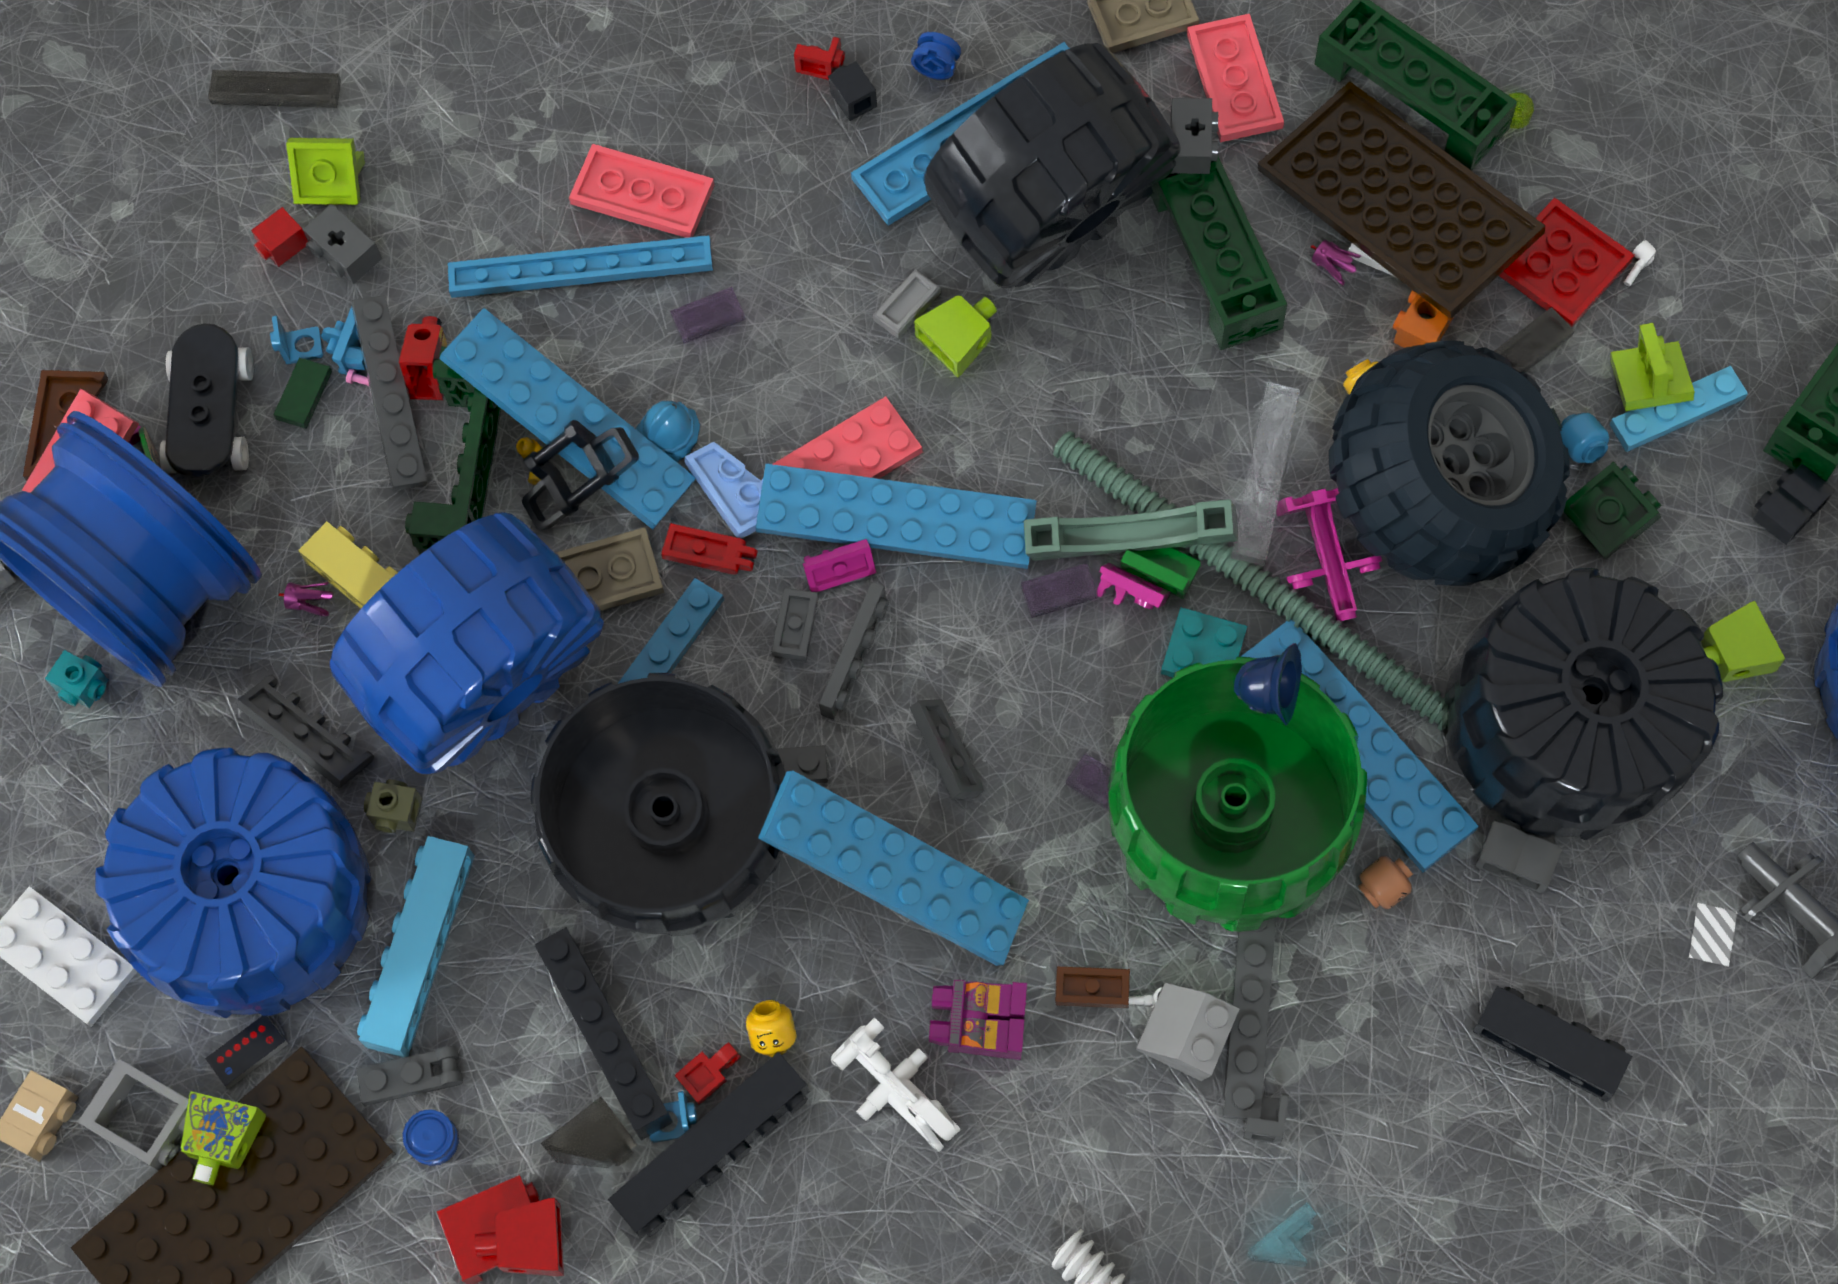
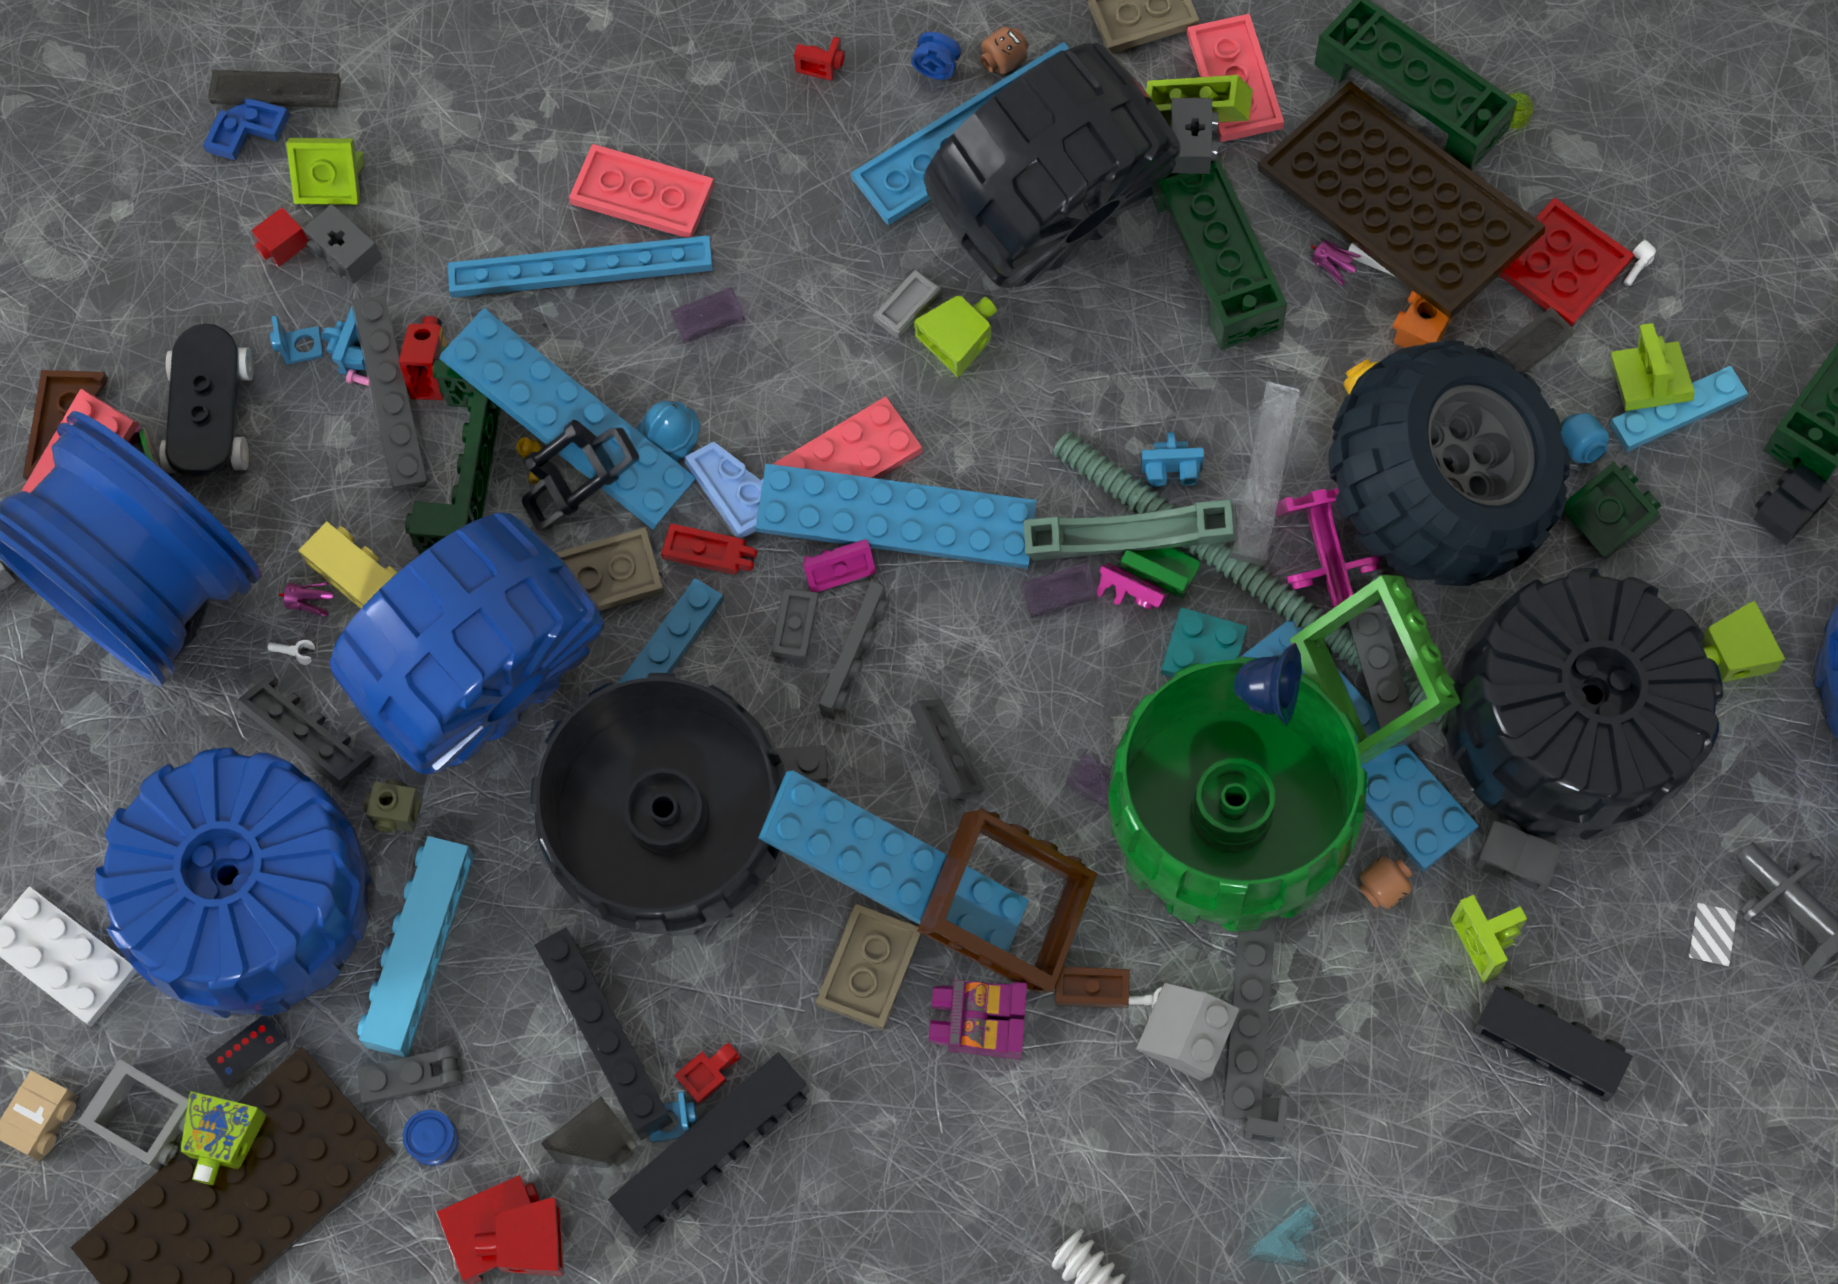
teal brick [45,650,109,709] -> none
dark green tile [273,357,332,429] -> none
yellow head [746,1000,797,1057] -> none
black brick [828,61,877,121] -> none
white piece [831,1018,961,1152] -> none
none -> blue plate [203,99,290,160]
none -> white hand [268,640,315,665]
none -> dark tan plate [815,904,922,1031]
none -> reddish brown window [917,808,1098,993]
none -> nougat head [980,26,1029,75]
none -> dark azure hips [1140,432,1204,488]
none -> lime brick [1146,75,1253,125]
none -> bright green window [1290,575,1461,764]
none -> dark grey plate [1348,605,1420,749]
none -> lime bracket [1450,894,1527,984]

